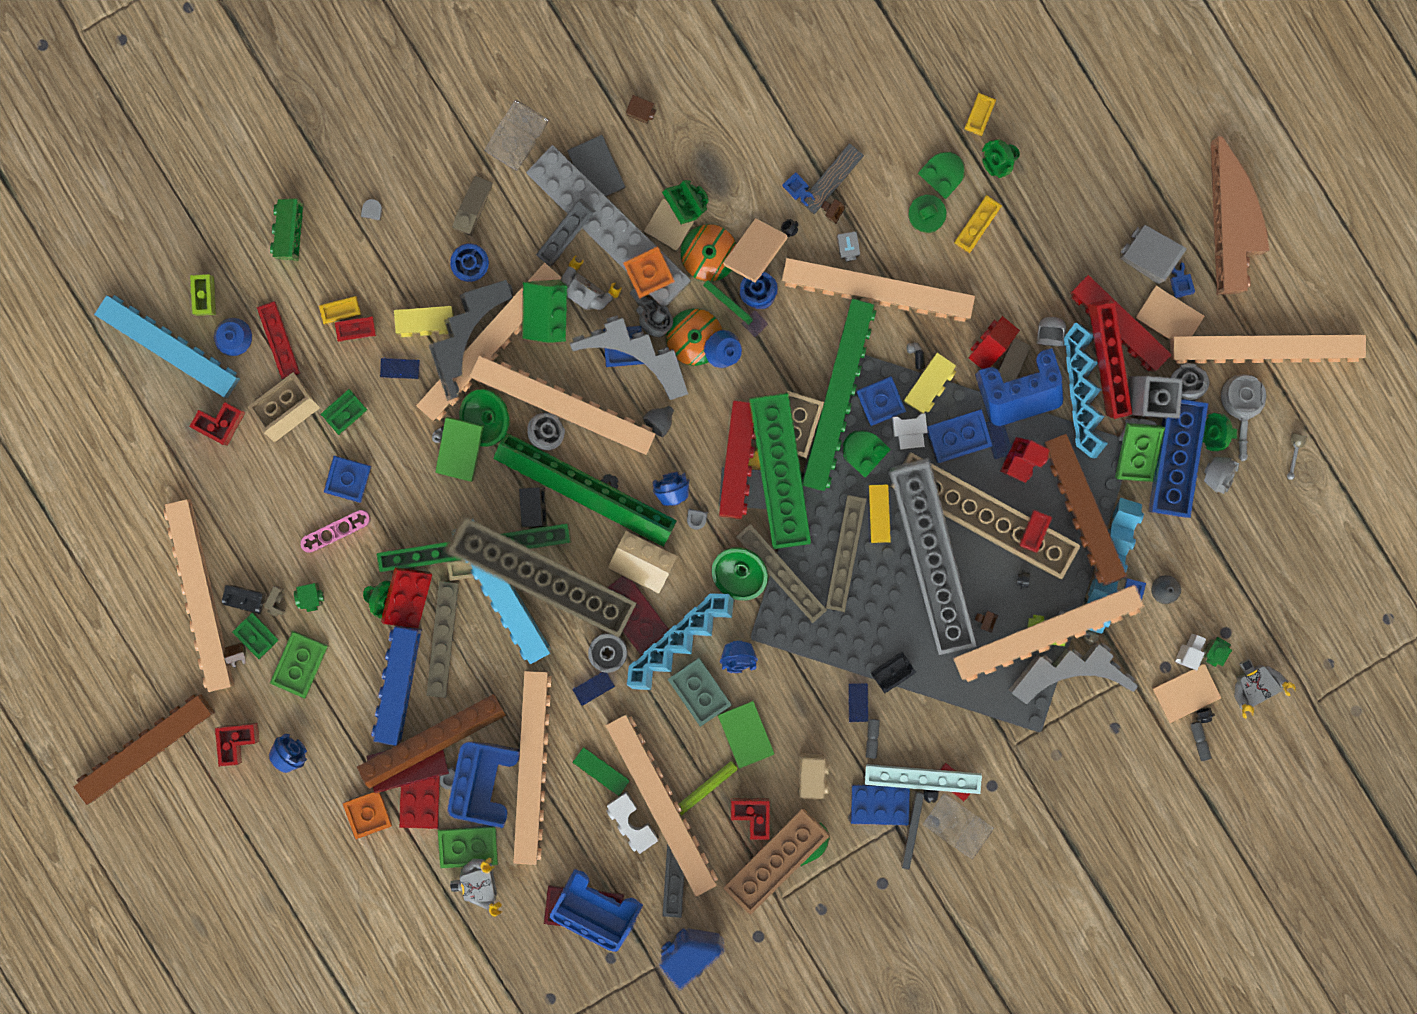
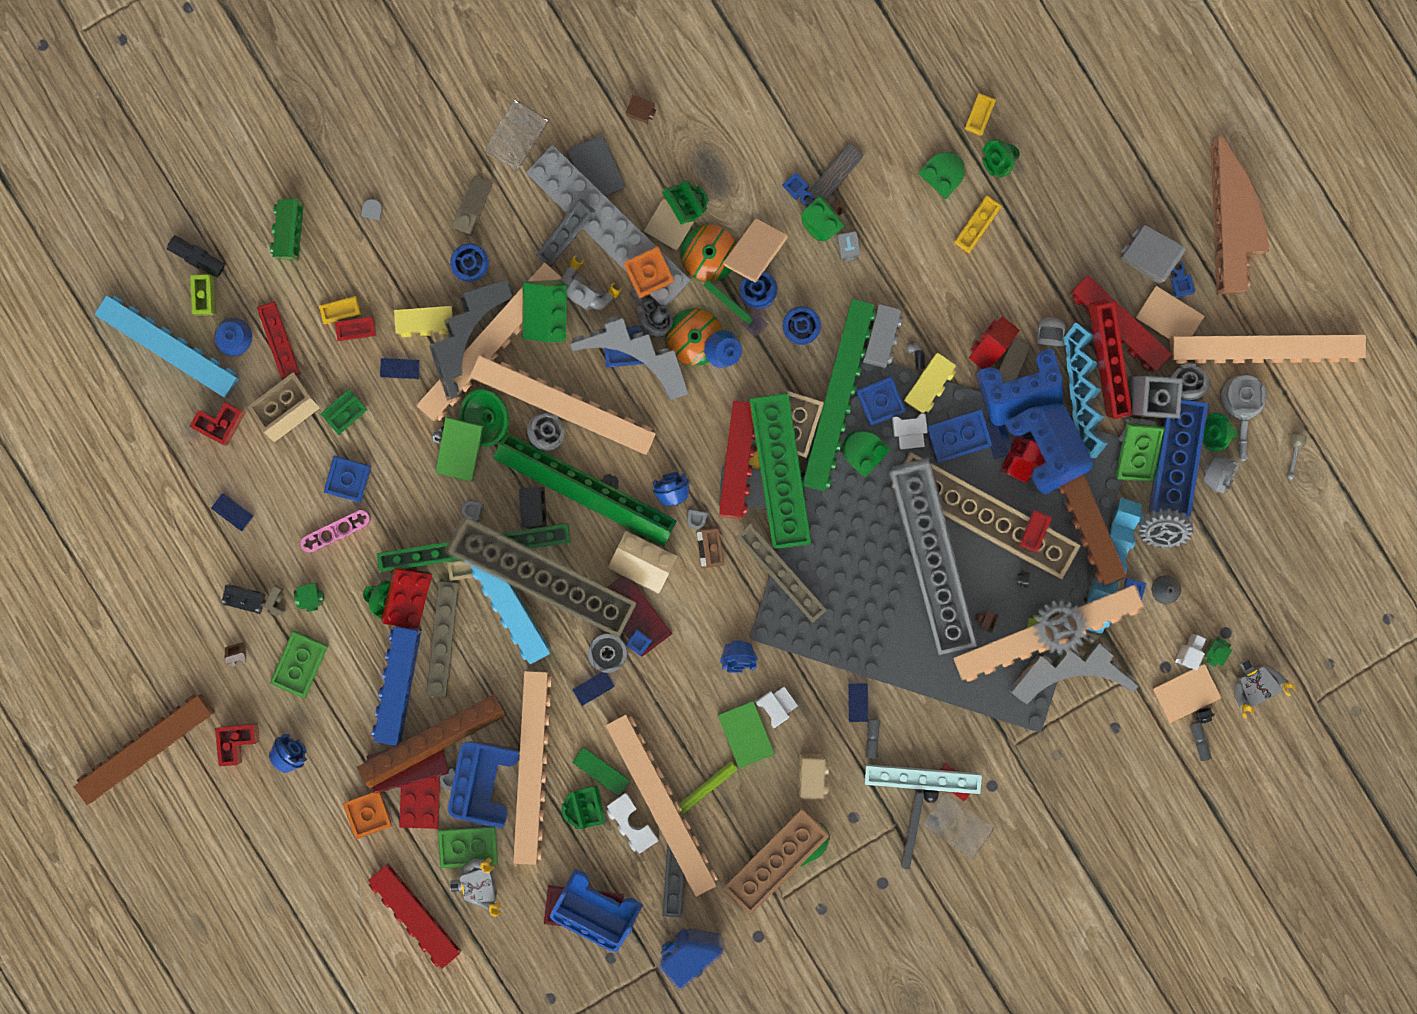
light nougat brick [163,499,234,692] -> none
green plate [232,613,280,659] -> none
medium azure brick [627,593,734,690] -> none
dark grey helmet [643,406,674,437] -> none
sand green plate [668,658,732,727] -> none
green dish [712,547,768,601] -> none
red brick [731,798,770,840] -> none
black plate [781,219,799,237] -> none
light nougat brick [781,258,975,322] -> none
dark tan plate [826,495,866,612] -> none
blue plate [851,785,910,825] -> none
yellow tile [869,485,891,543] -> none
black hinge [871,652,917,694] -> none
green tile [908,194,947,233] -> none
none -> black piece [167,235,226,278]
none -> clear blue tile [211,493,254,531]
none -> red brick [368,863,461,969]
none -> light grey tile [462,501,483,522]
none -> green slope [561,785,607,829]
none -> blue tile [625,629,652,656]
none -> medium nougat slope [696,527,724,568]
none -> white piece [755,686,798,728]
none -> blue cone [783,306,821,345]
none -> green slope [801,195,847,241]
none -> light grey brick [863,304,903,368]
none -> blue windscreen [1005,403,1093,495]
none -> light grey gear [1033,600,1088,655]
none -> light grey gear [1139,508,1193,549]

